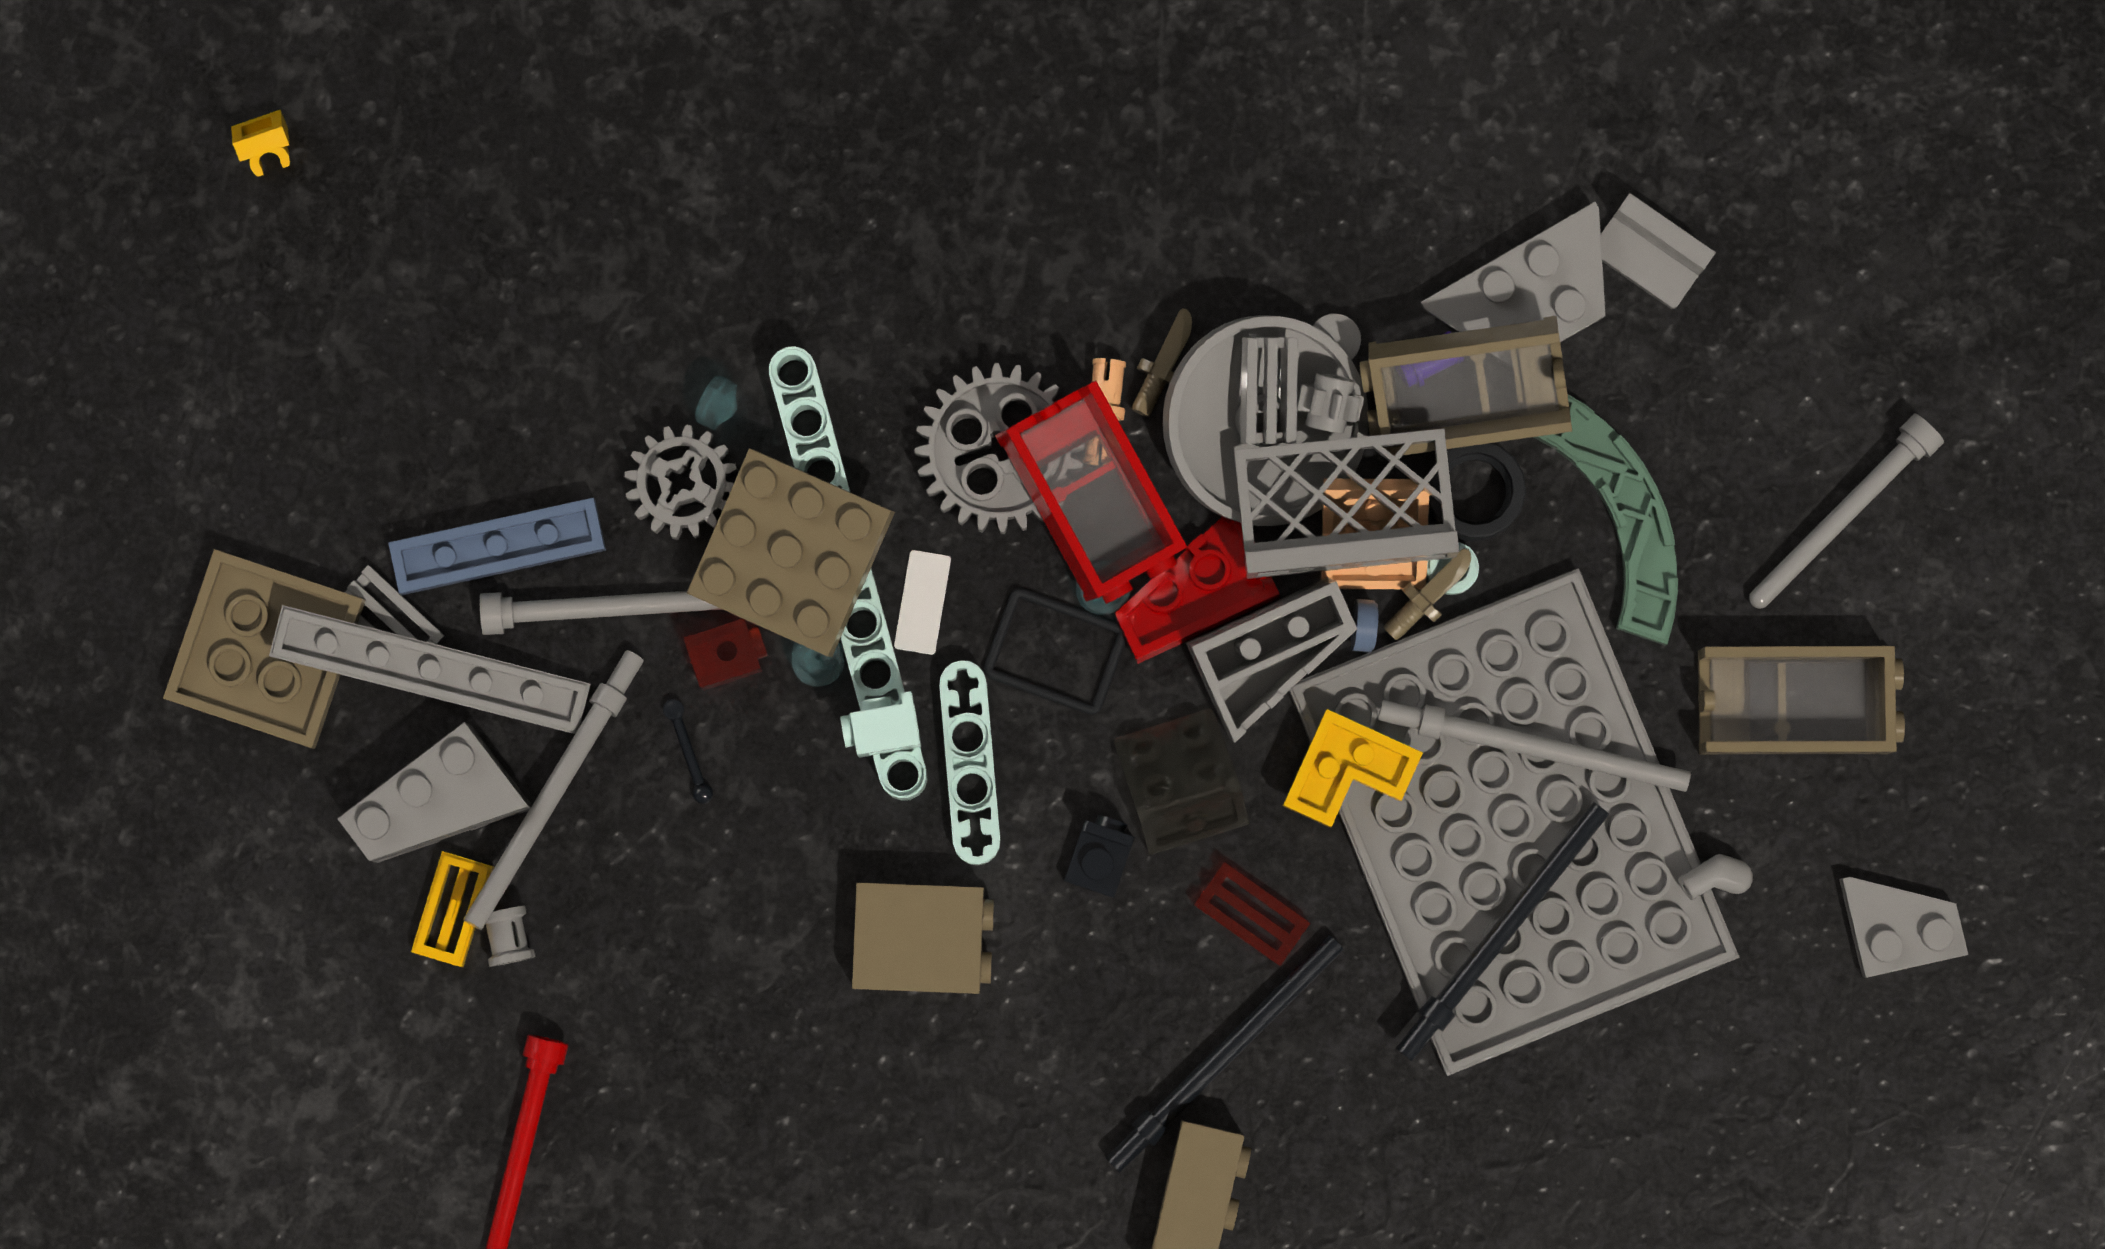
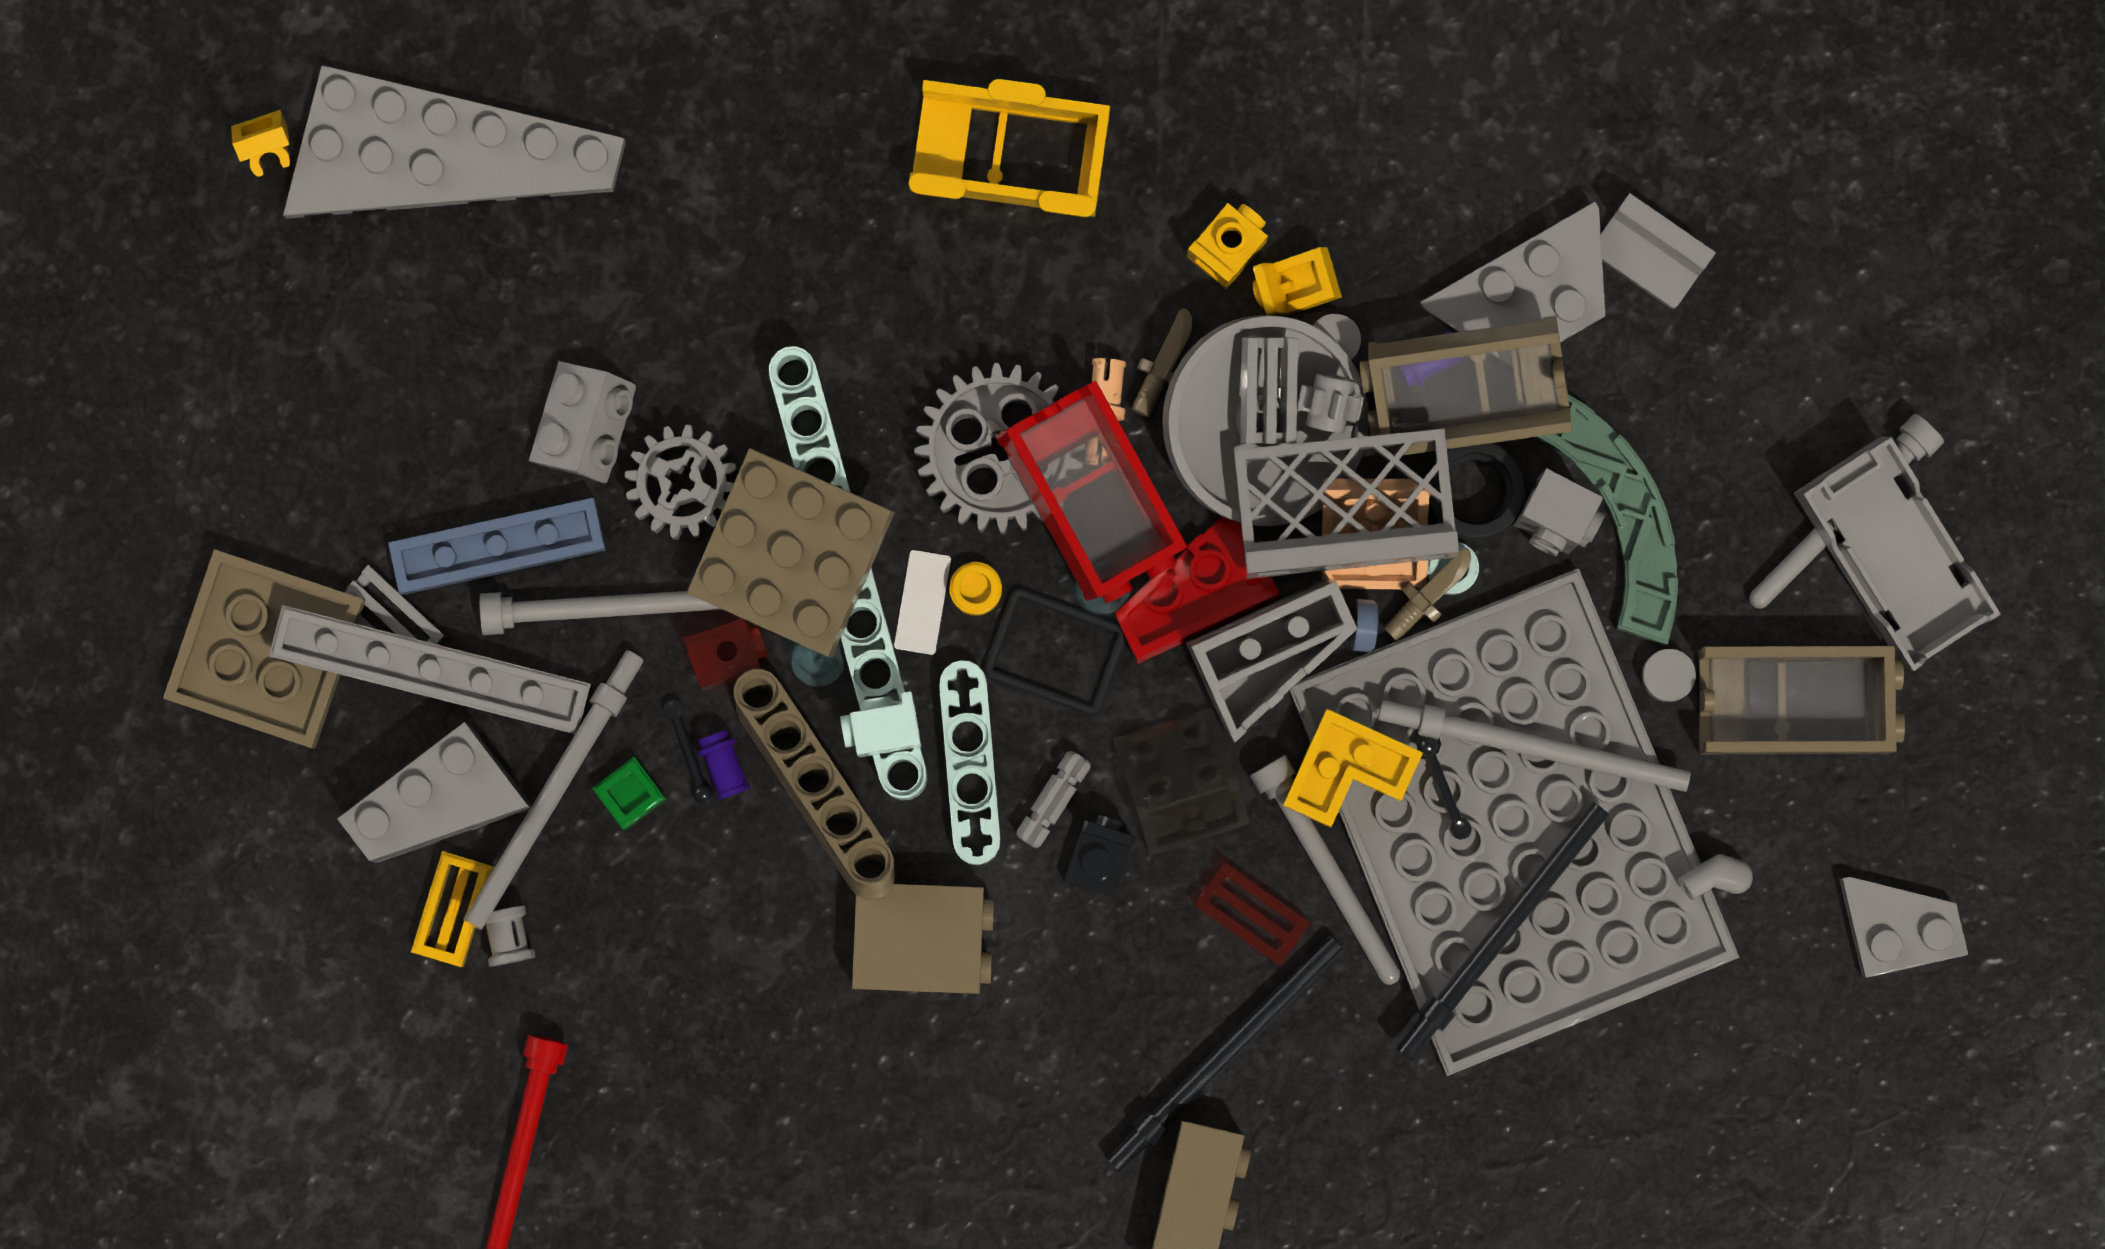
clear light blue tile [695,375,737,430] -> none
none -> light grey wing [283,66,626,219]
none -> light grey bracket [529,361,636,483]
none -> green tile [592,757,667,831]
none -> dark purple pin [696,730,750,800]
none -> dark tan beam [734,669,895,900]
none -> yellow piece [909,79,1110,217]
none -> yellow tile [949,562,1002,616]
none -> light grey axle [1017,751,1090,848]
none -> yellow brick [1187,203,1268,290]
none -> light grey piece [1250,755,1400,985]
none -> yellow bracket [1253,247,1342,316]
none -> black hinge [1417,736,1472,840]
none -> light grey brick [1512,468,1605,557]
none -> light grey tile [1641,649,1696,702]
none -> light grey piece [1794,436,2001,671]

